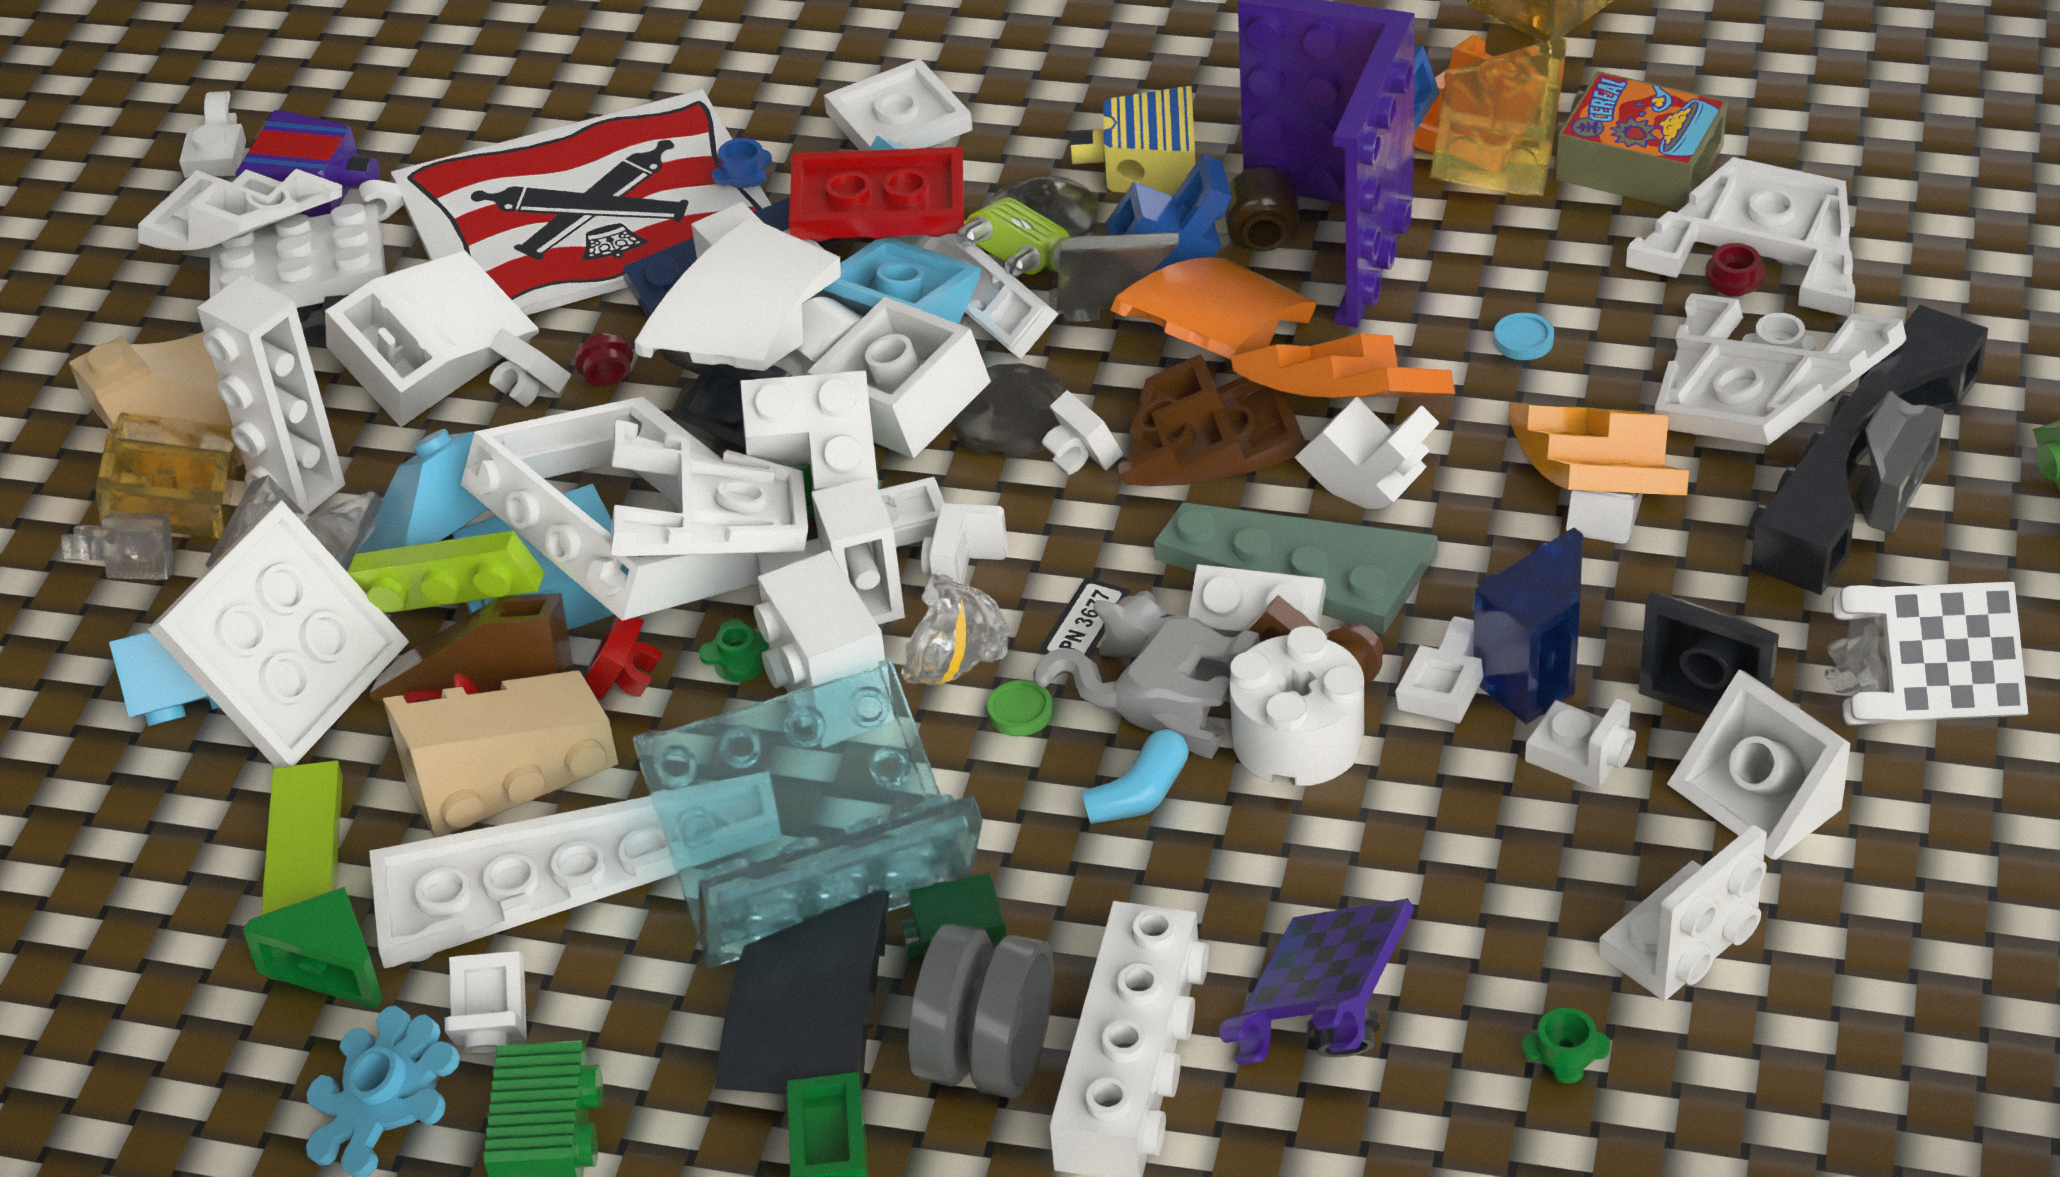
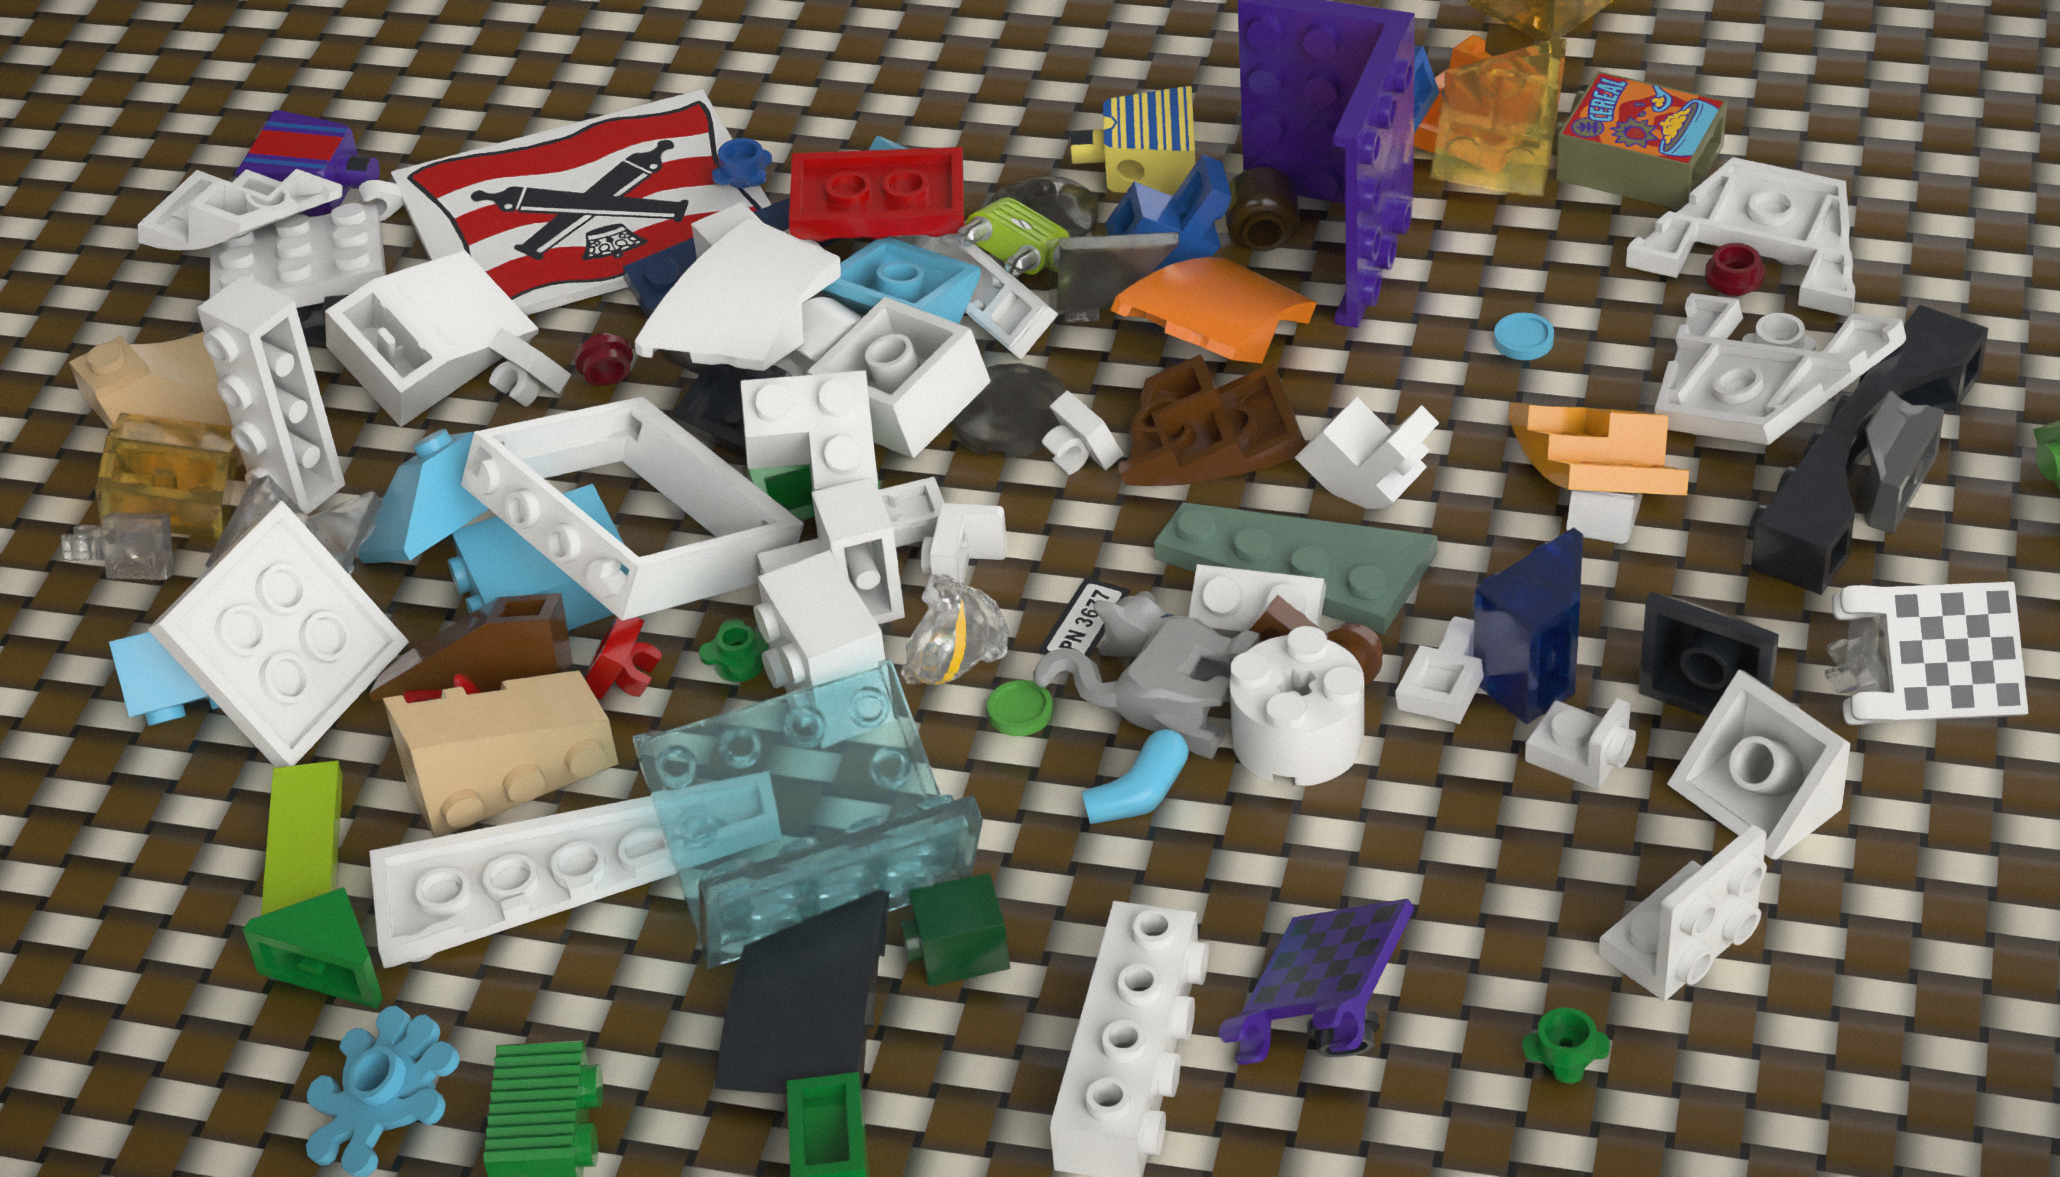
white plate [179,91,246,178] -> none
lime plate [347,530,545,613] -> none
white bracket [444,951,527,1054] -> none
white wing [610,420,808,556] -> none
white plate [824,58,973,151] -> none
dark grey wheel [908,923,1054,1099] -> none
orange slope [1231,333,1455,398] -> none

